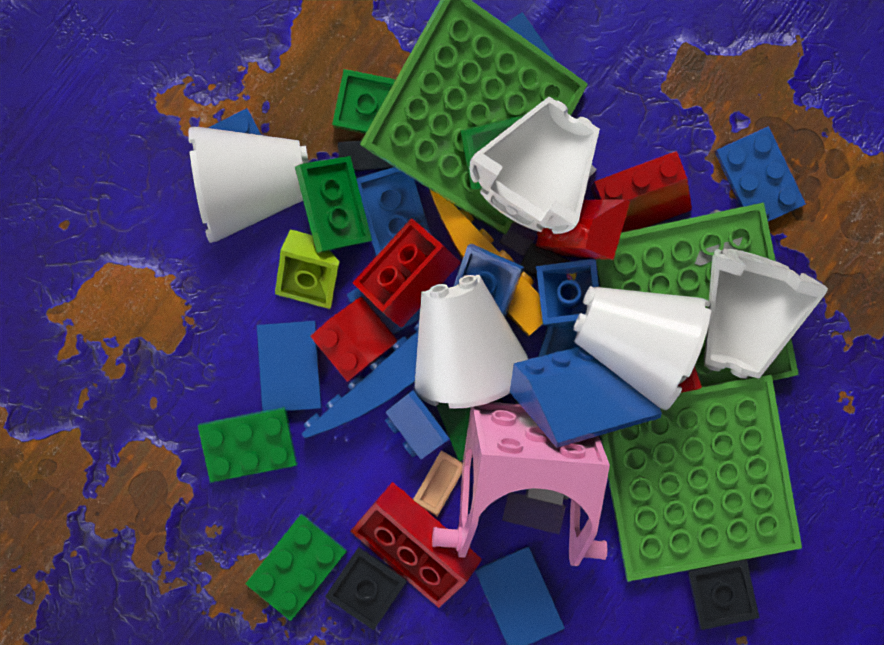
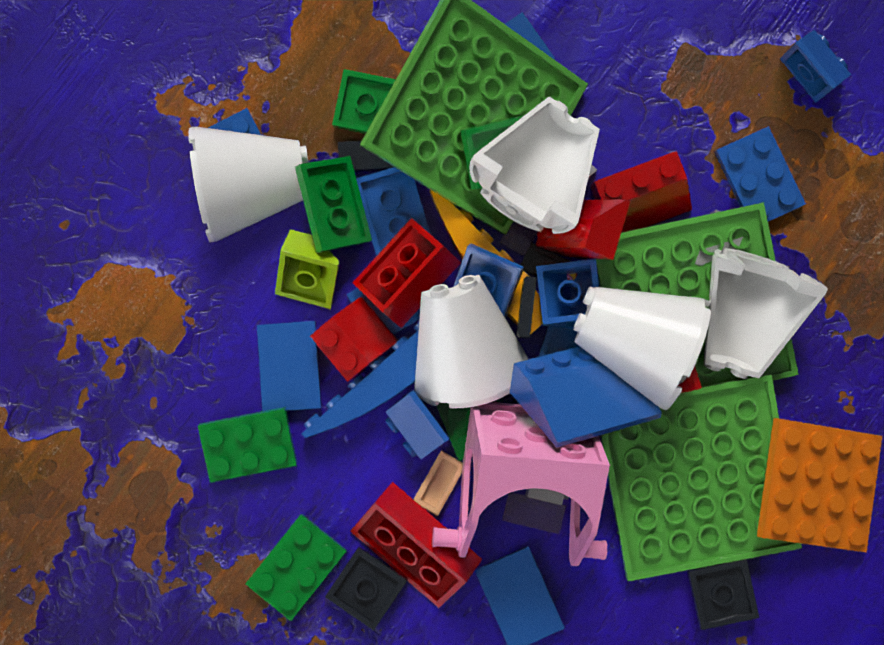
none -> black tile [516,276,536,339]
none -> orange plate [757,418,882,553]
none -> blue slope [780,30,851,103]

